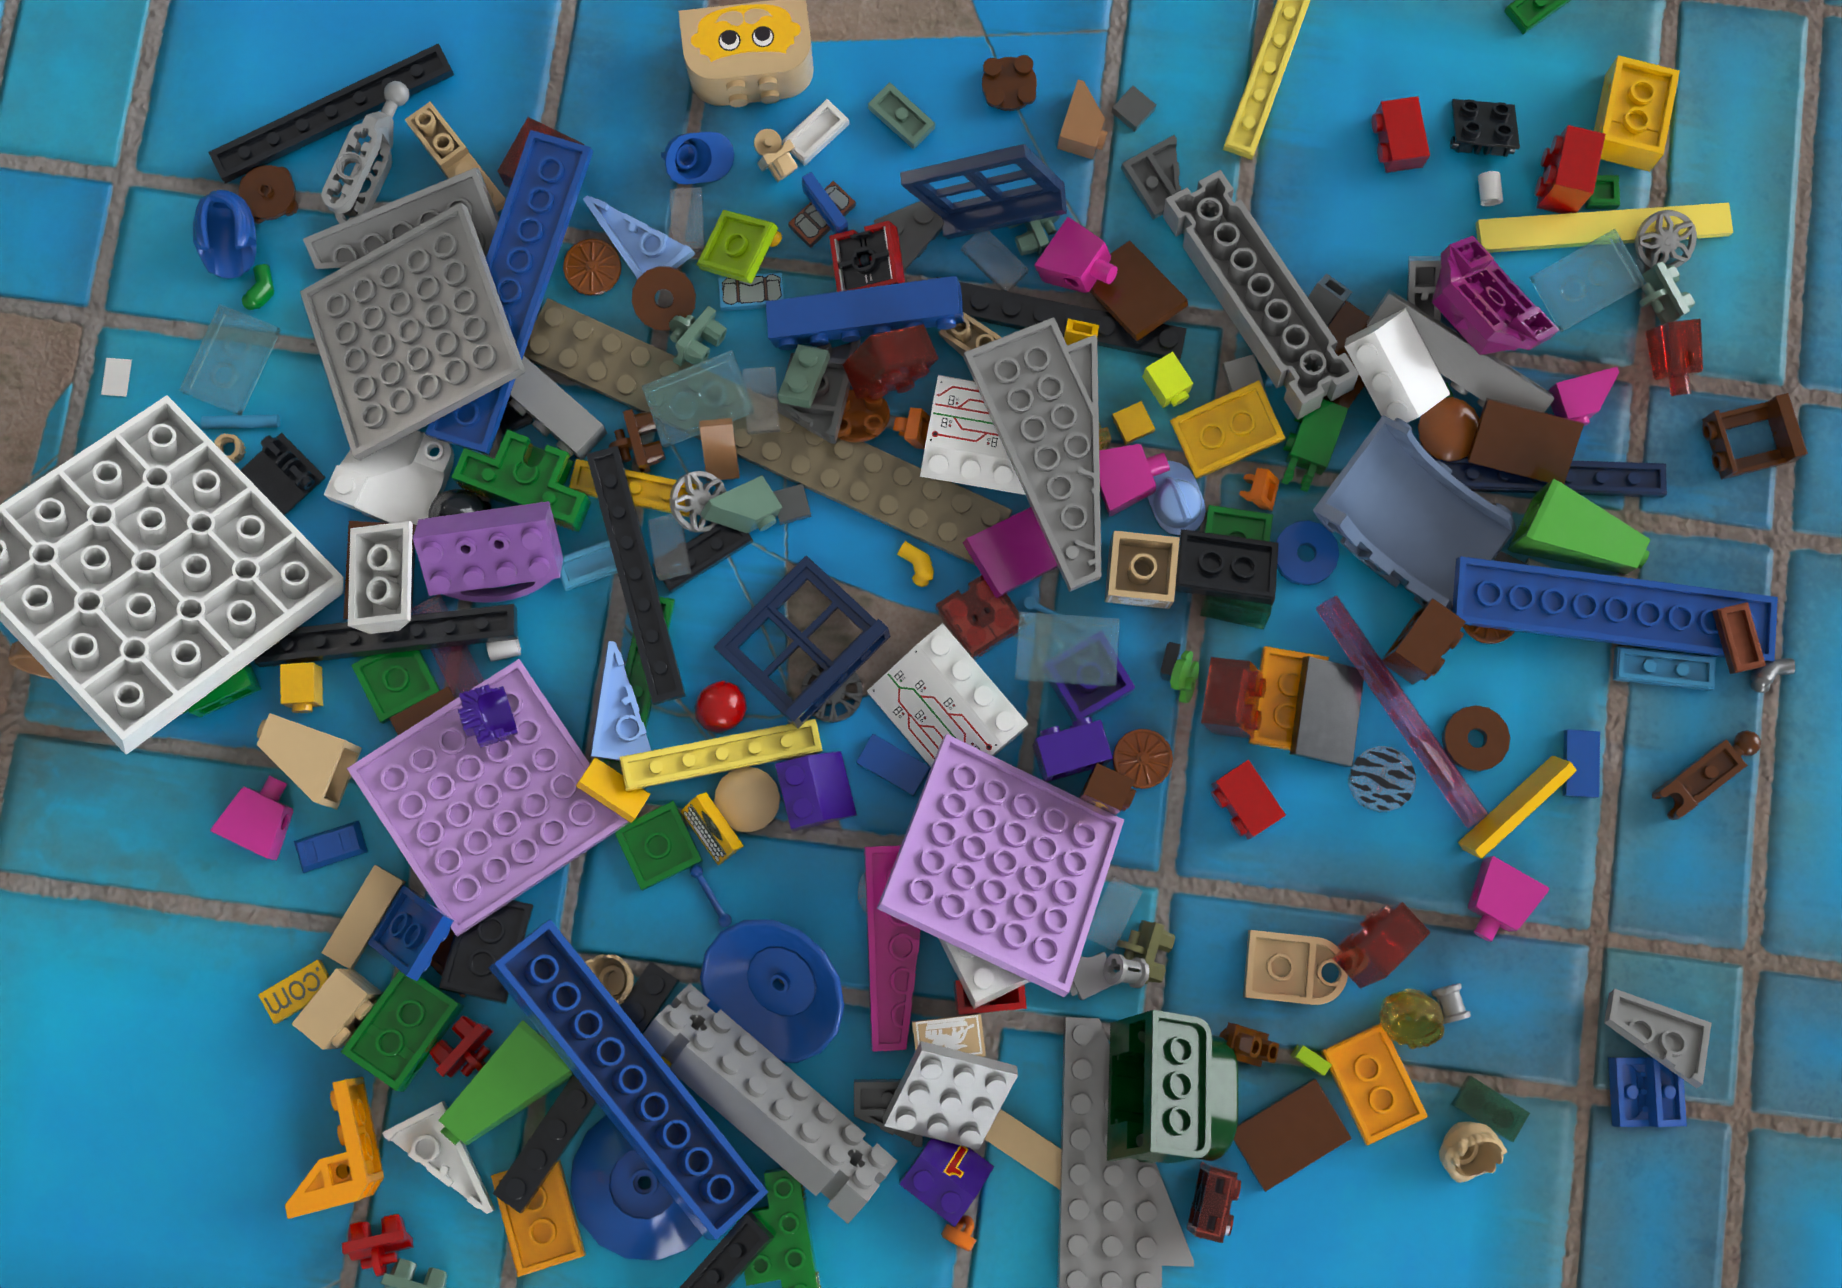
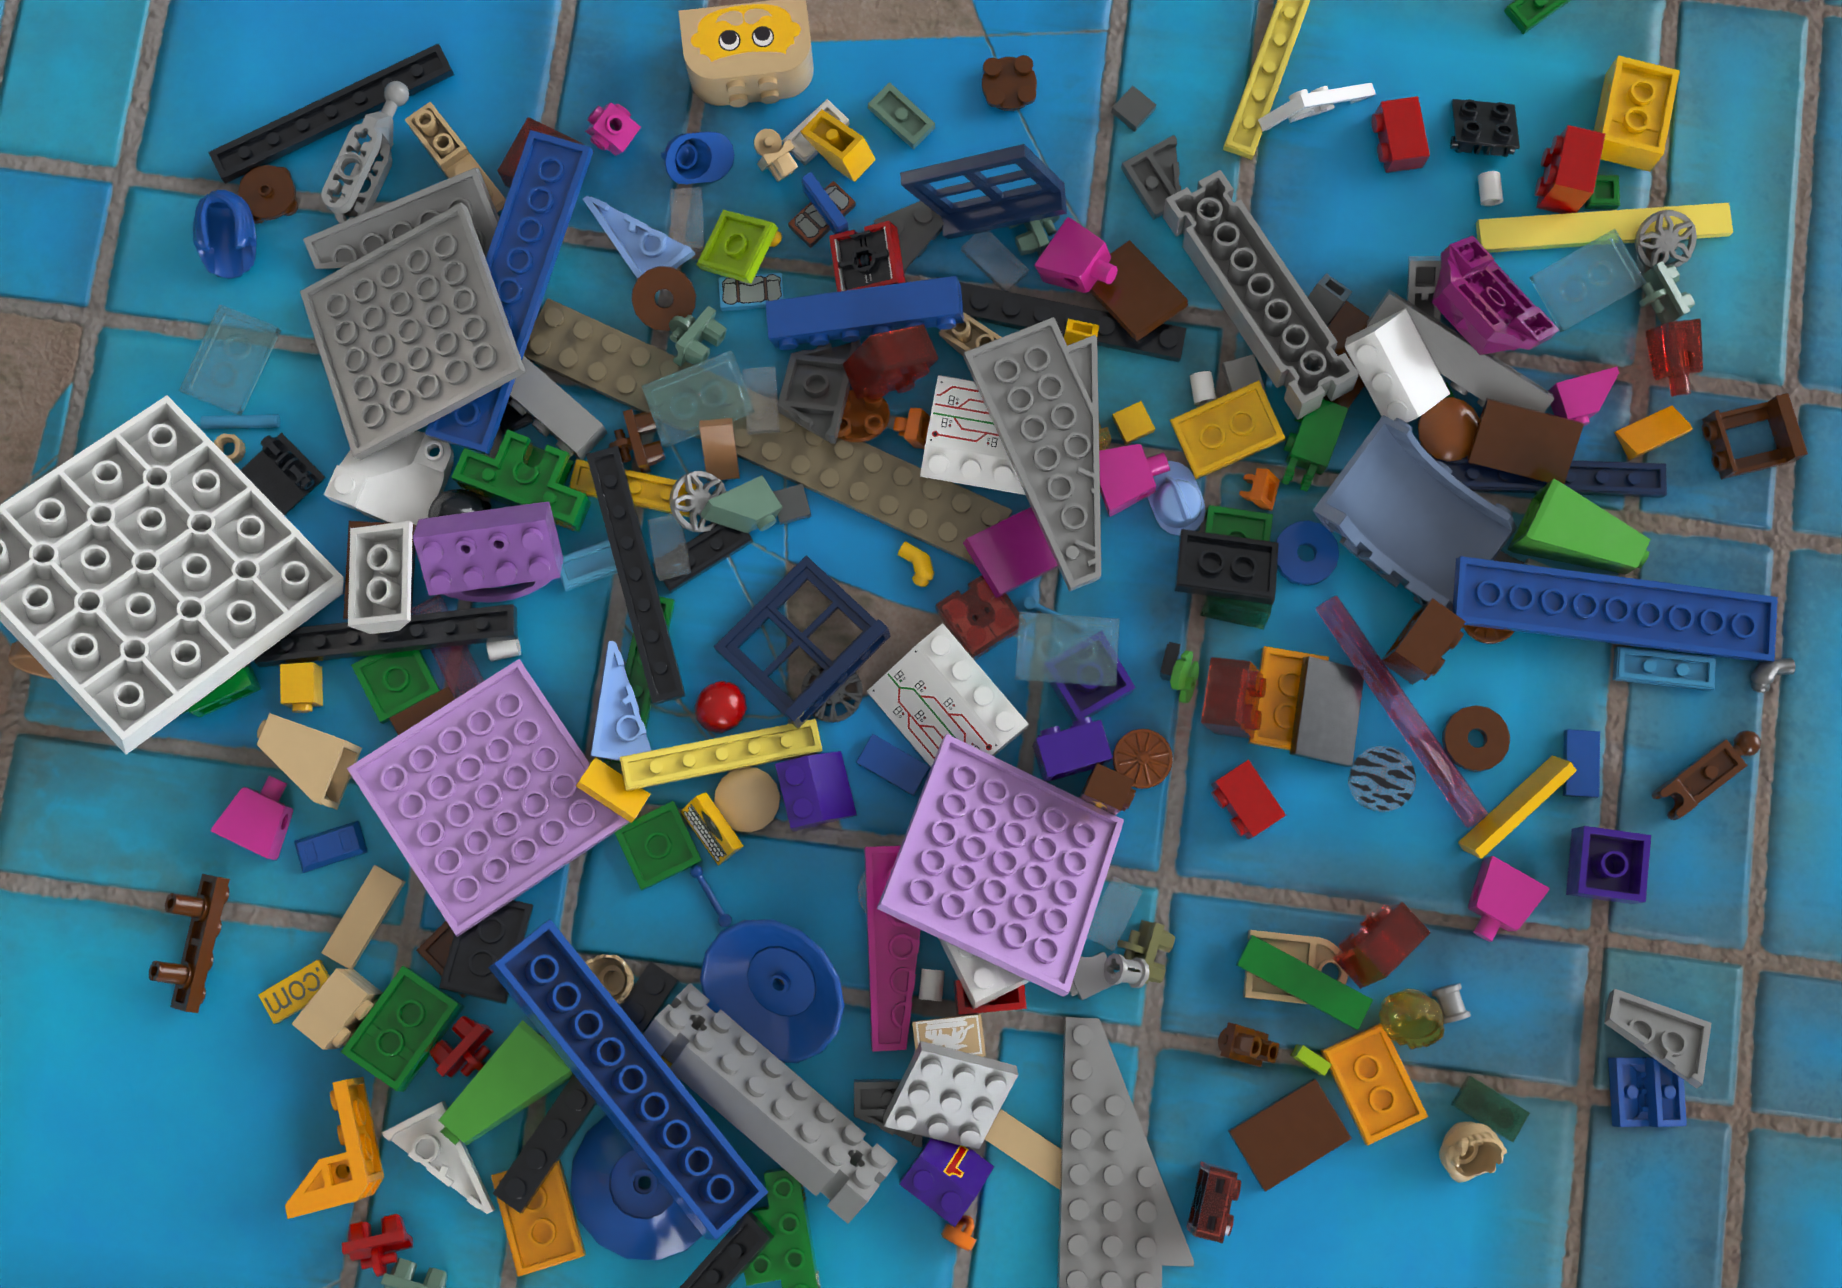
white sticker [101,358,132,397] -> none
green arm [241,264,274,310] -> none
blue plate [368,885,454,981] -> none
dark purple hair [457,684,518,748] -> none
dark orange wheel [563,239,621,295] -> none
sand green plate [778,344,830,409] -> none
medium nougat slope [1057,79,1108,159] -> none
tan brick [1104,531,1180,609] -> none
dark green brick [1107,1010,1238,1163] -> none
neon yellow brick [1142,352,1194,408] -> none
copper tile [1712,602,1766,674] -> none
none -> reddish brown plate [149,874,230,1013]
none -> dark pink brick [585,102,641,156]
none -> yellow slope [800,109,876,182]
none -> white hinge [919,969,945,1002]
none -> white hinge [1189,371,1216,406]
none -> green tile [1236,935,1373,1030]
none -> white wing [1258,83,1376,131]
none -> dark purple brick [1566,826,1651,904]
none -> light orange slope [1614,405,1693,461]

